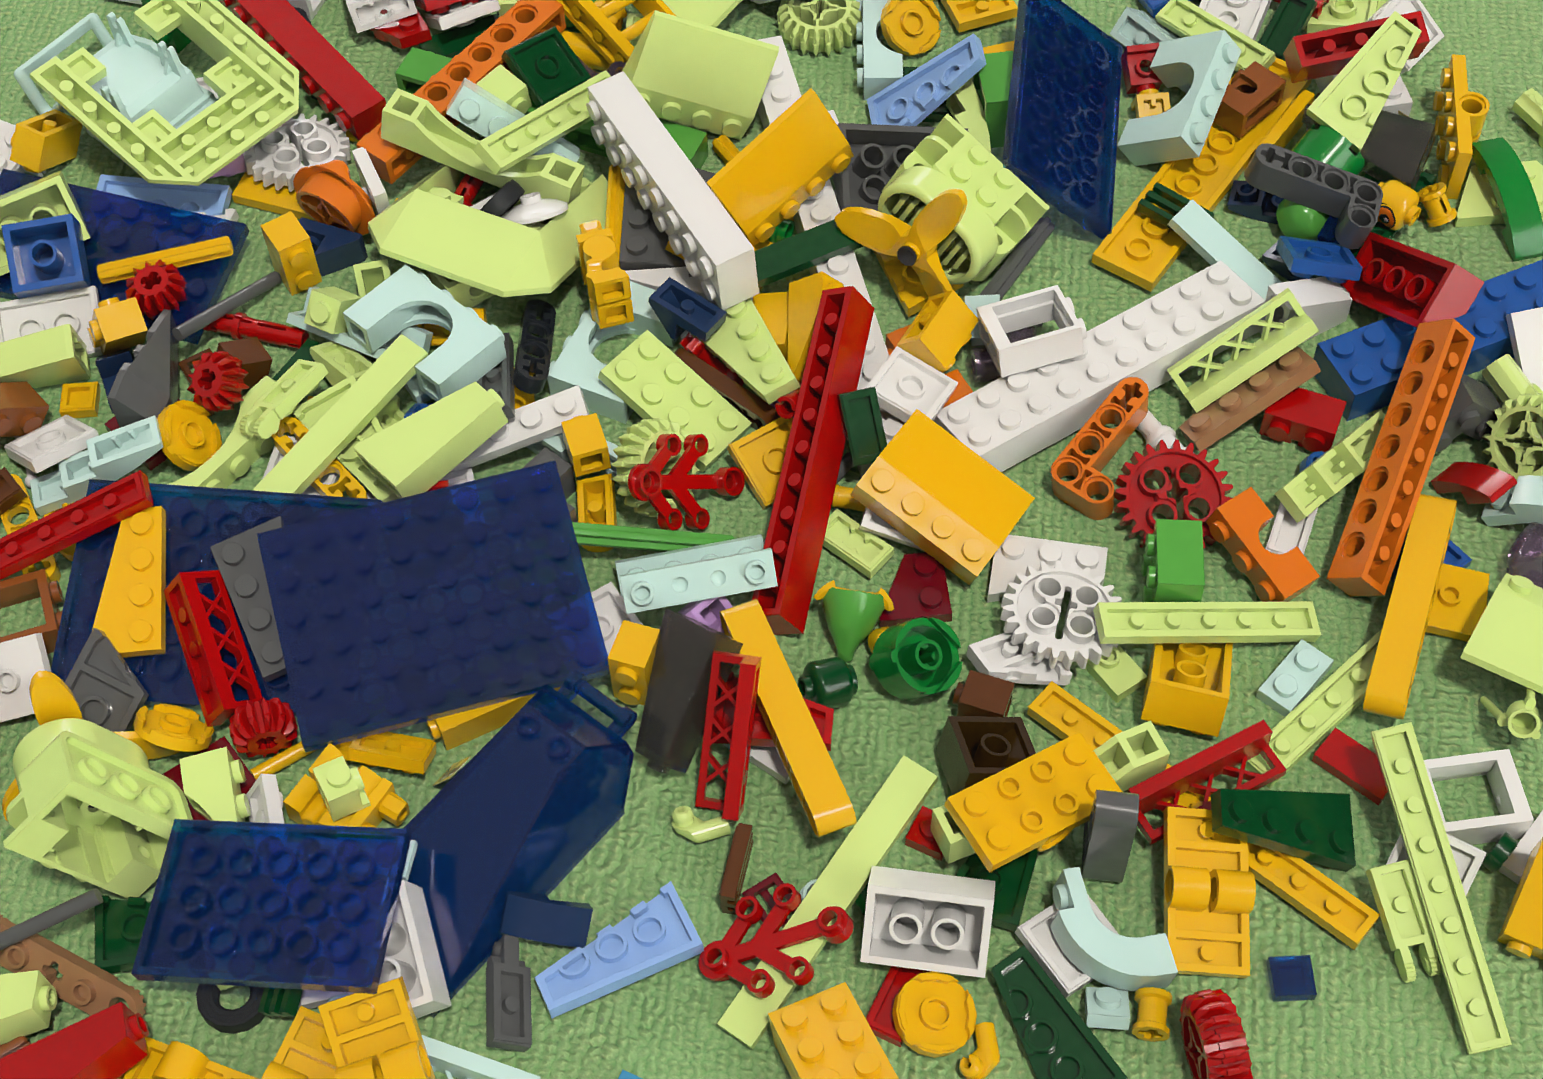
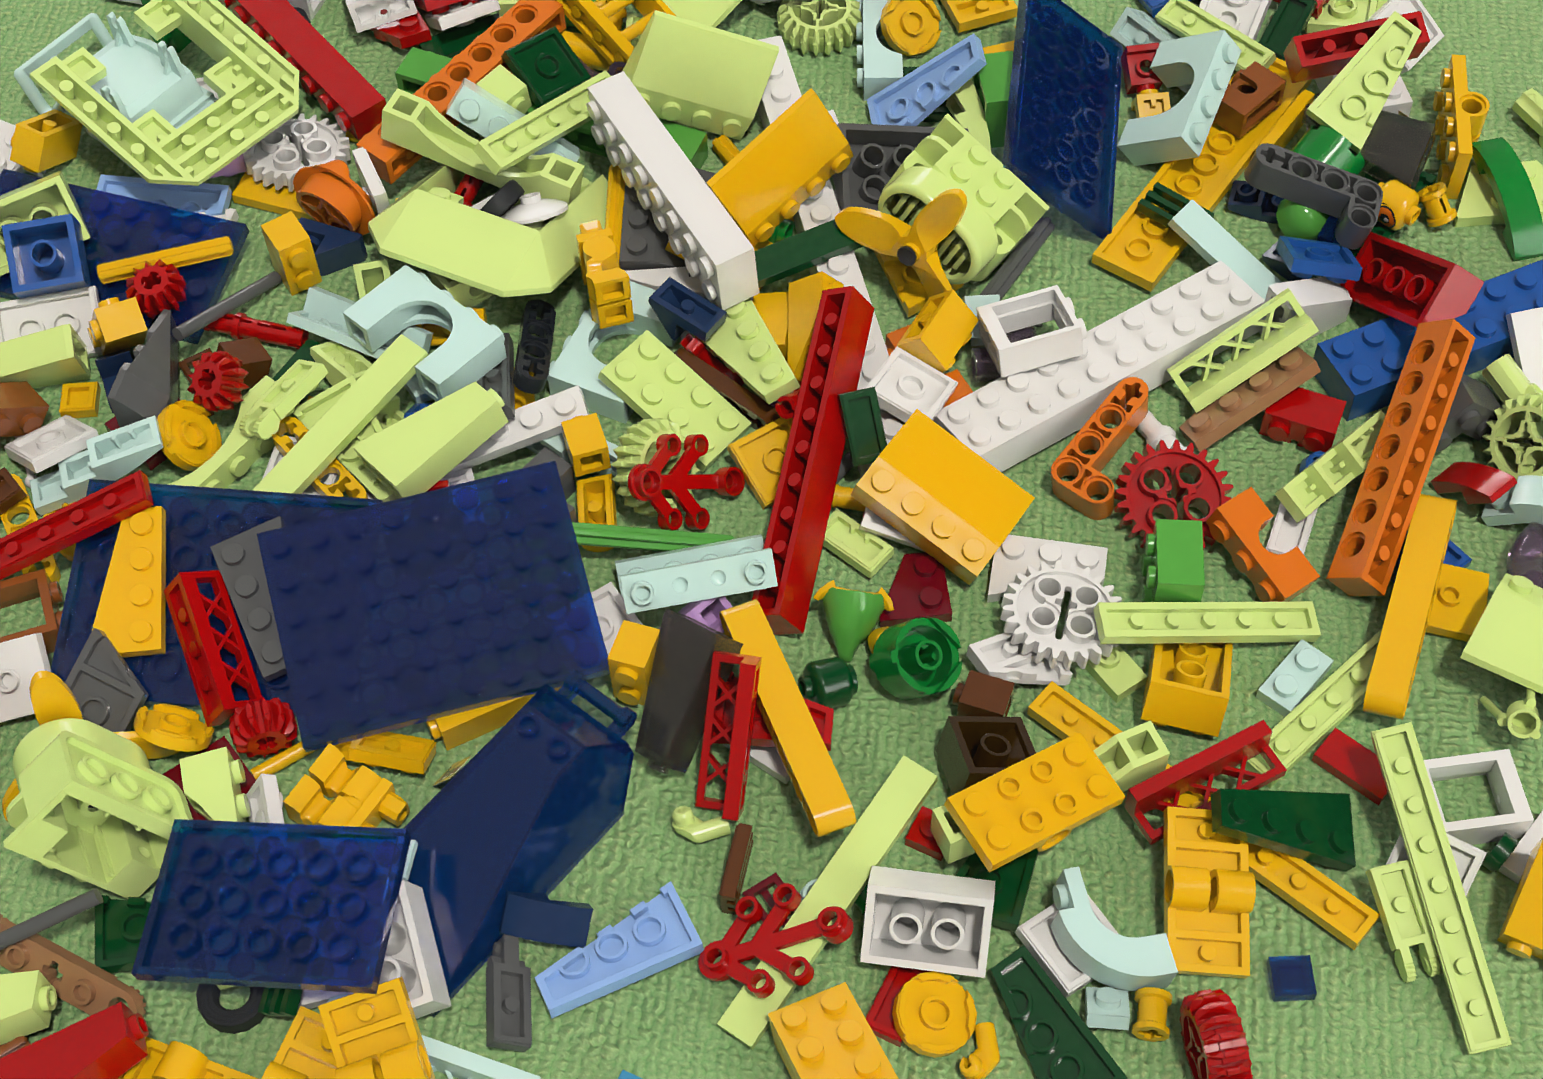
yellowish green brick [304,286,362,334] -> none
yellowish green brick [312,756,371,822] -> none
dark grey beam [1081,789,1139,883] -> none

